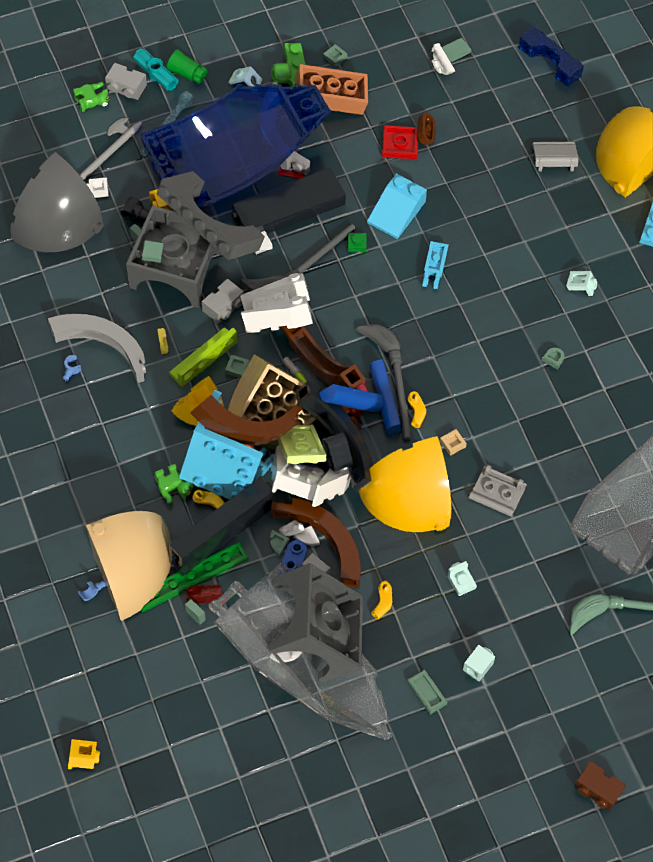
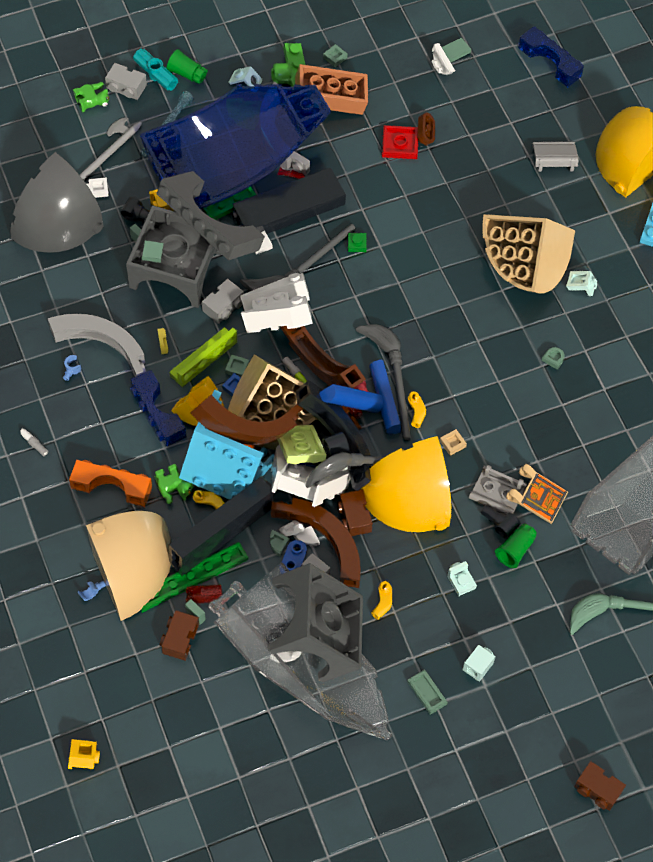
medium azure slope [367,174,427,239] -> none
medium azure hinge [422,241,449,289] -> none
none -> light grey piece [21,428,48,456]
none -> orange arch [69,460,152,507]
none -> clear blue arch [130,370,187,447]
none -> reddish brown brick [160,610,199,661]
none -> green plate [201,183,256,220]
none -> blue tile [222,373,241,396]
none -> dark grey piece [306,452,384,488]
none -> reddish brown brick [337,489,373,536]
none -> black pin [481,504,521,539]
none -> tan brick [483,215,575,293]
none -> green plant [495,524,537,568]
none -> flag [506,464,568,524]

